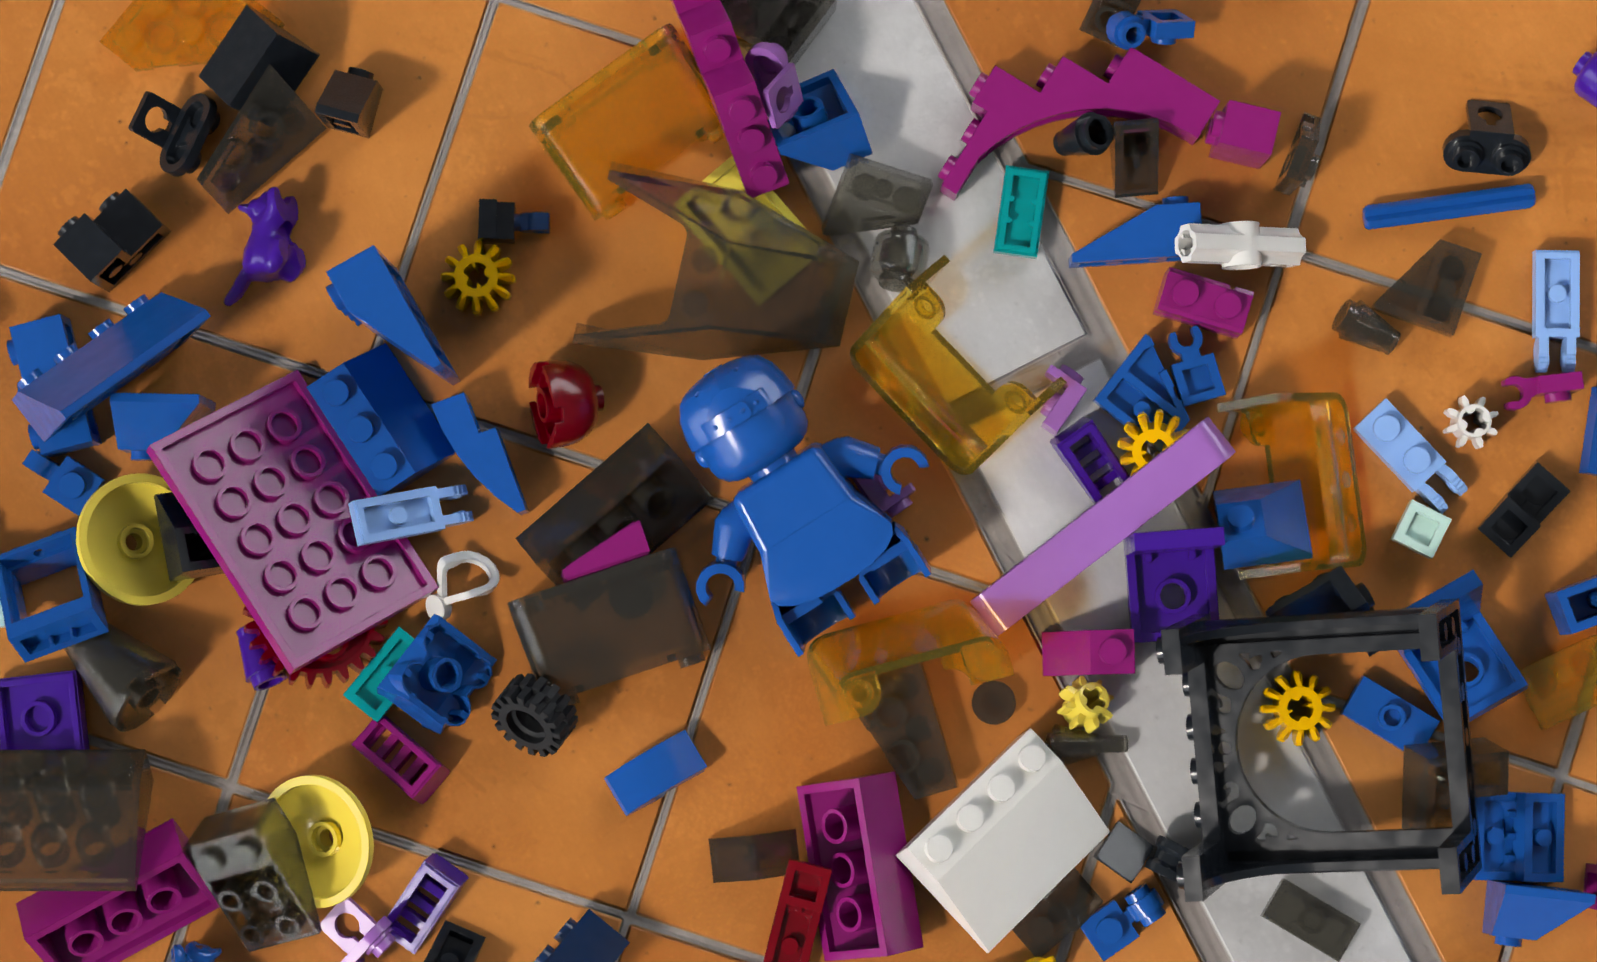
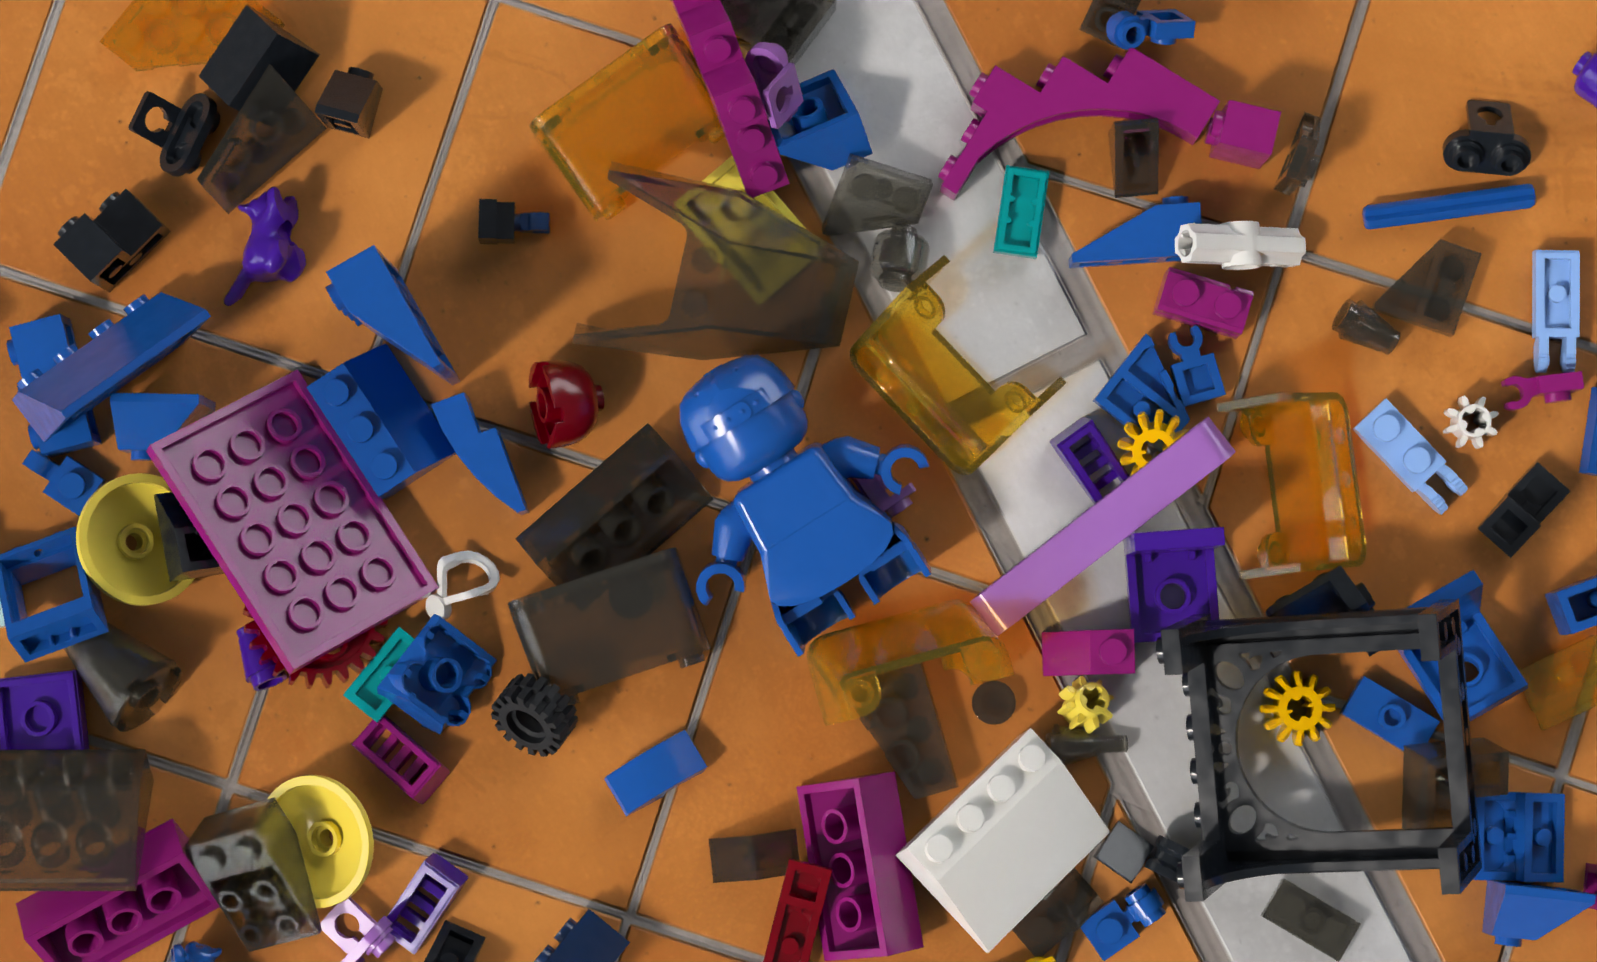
light blue hinge [348,484,474,547] -> none
yellow gear [440,240,516,316] -> none
magenta slope [561,520,650,585] -> none
medium lavender bracket [1040,364,1087,436] -> none
black cone [1053,112,1114,156] -> none
blue slope [1213,480,1313,570] -> none
light aqua plate [1390,499,1452,559] -> none

